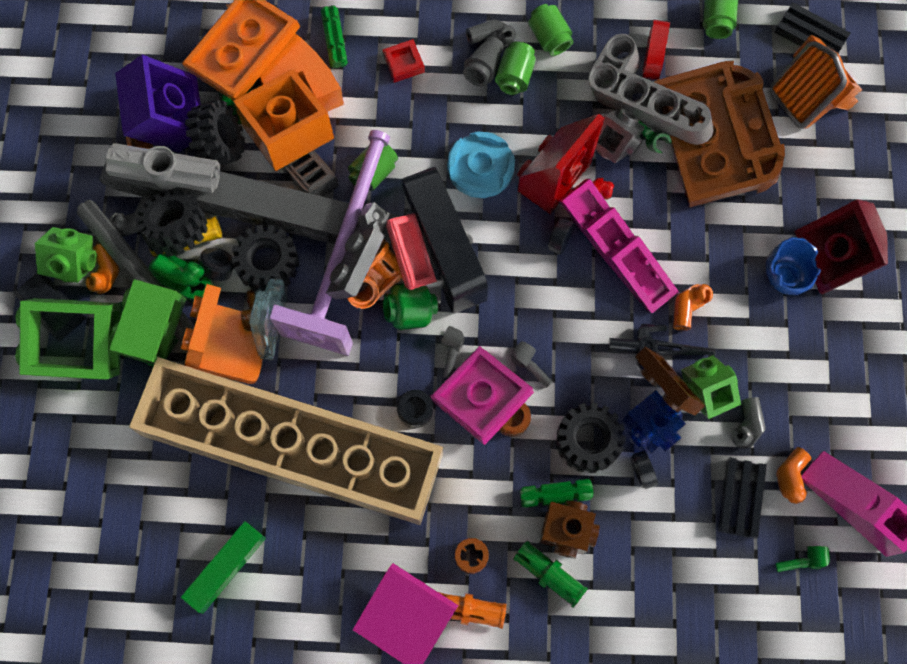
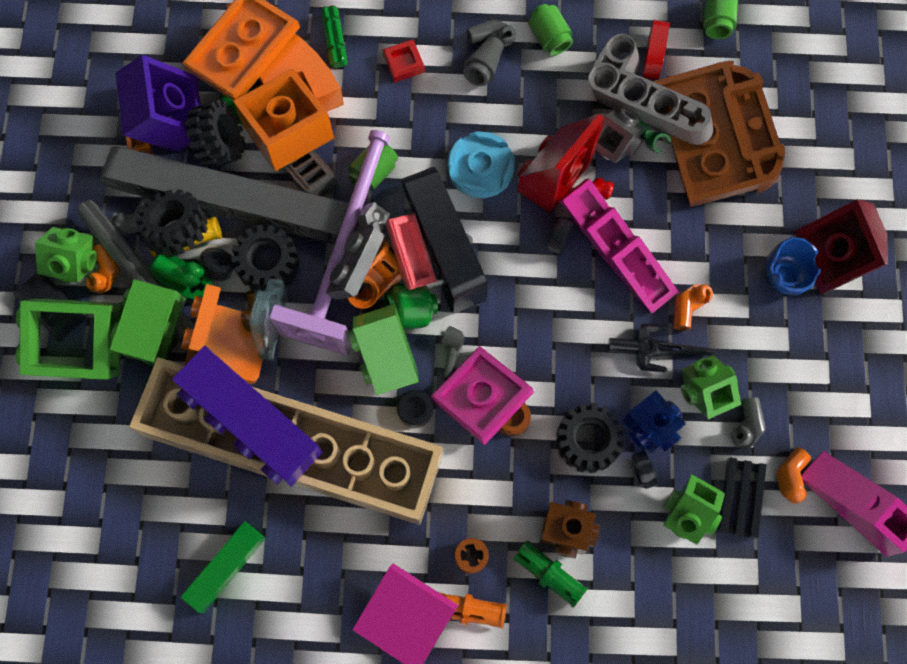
light grey piece [105,143,220,193] -> none
bright green brick [495,41,536,95] -> none
dark grey hand [511,341,553,388] -> none
green axle [520,479,593,508] -> none
reddish brown plate [635,347,706,416] -> none
orange piece [770,35,862,129] -> none
black tile [774,2,851,54] -> none
green hand [775,546,830,572] -> none
none -> dark purple brick [172,345,323,487]
none -> bright green brick [348,304,419,395]
none -> bright green brick [663,474,725,545]

